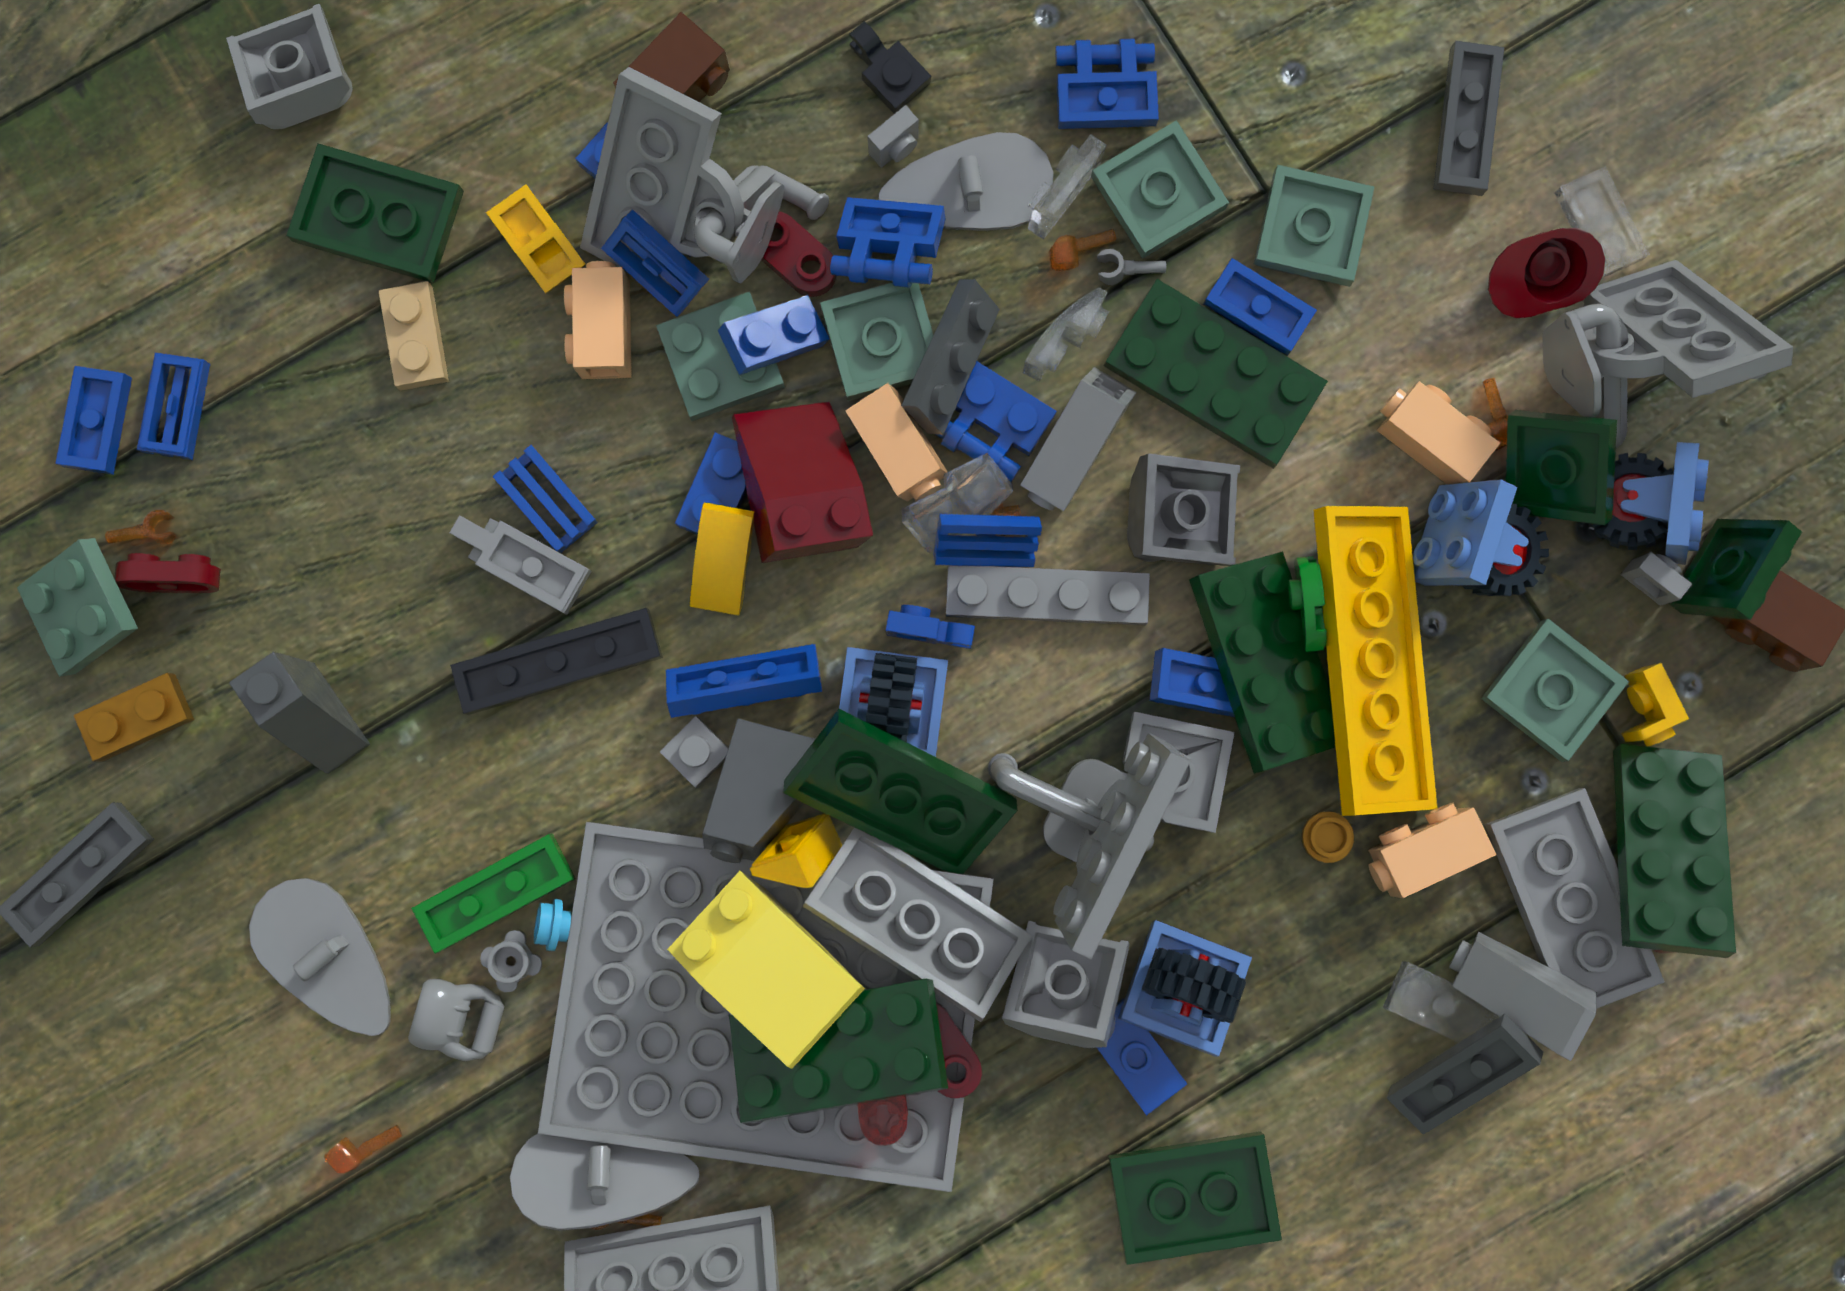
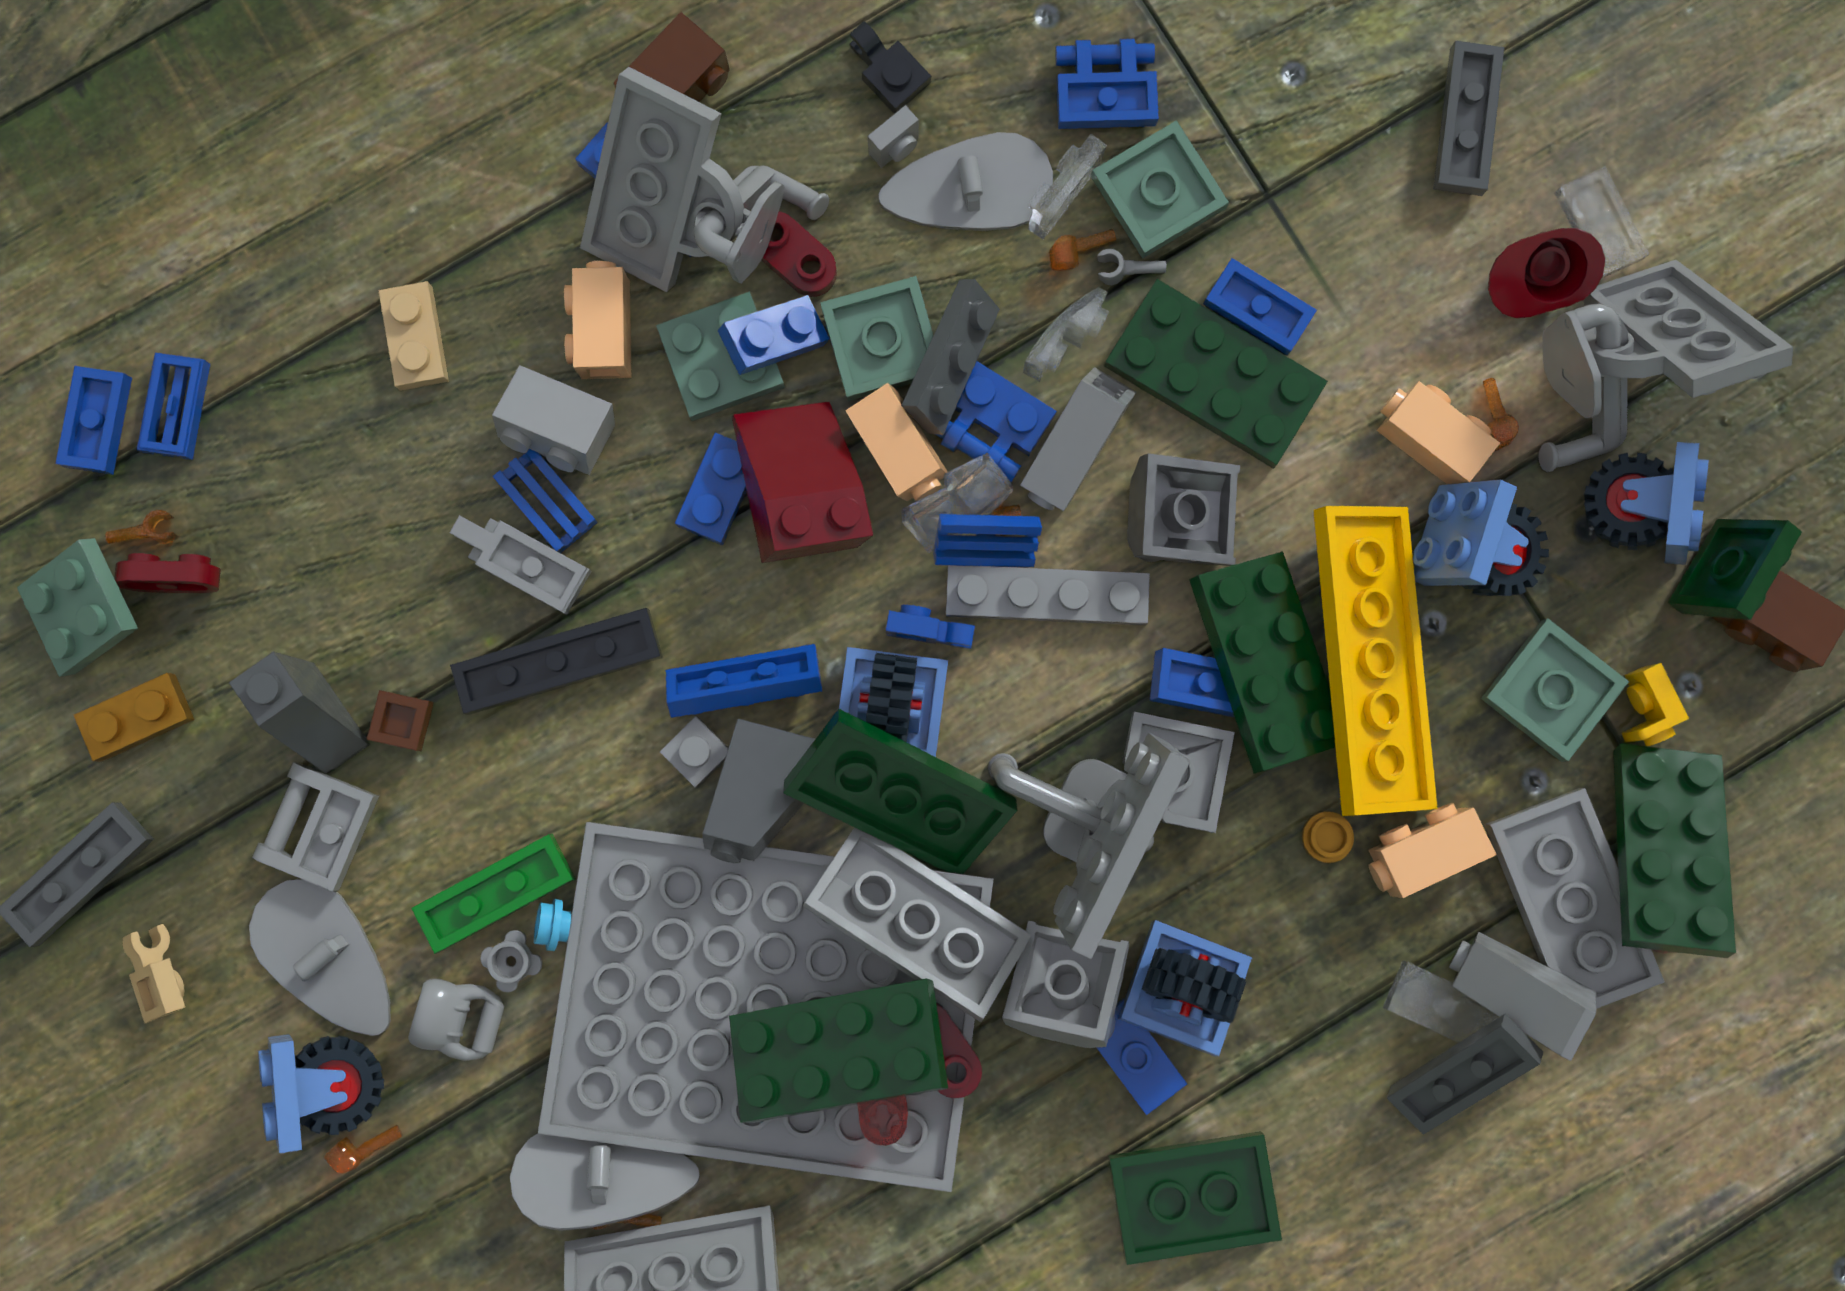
light grey slope [226,4,353,129] -> none
dark green plate [286,143,464,283] -> none
yellow slope [486,184,586,294] -> none
blue tile [601,210,709,317] -> none
light yellow slope [667,871,865,1069] -> none
yellow slope [690,502,754,616] -> none
yellow slope [750,813,842,888] -> none
blue plate [830,197,946,288] -> none
sand green plate [1253,165,1375,287] -> none
green plate [1289,556,1327,652] -> none
dark green plate [1506,410,1617,525] -> none
light grey plate [1620,552,1692,606] -> none
none -> tan plate [123,924,185,1024]
none -> light grey plate [252,762,379,892]
none -> plate [258,1034,384,1153]
none -> reddish brown plate [367,690,434,752]
none -> light grey brick [492,365,615,475]

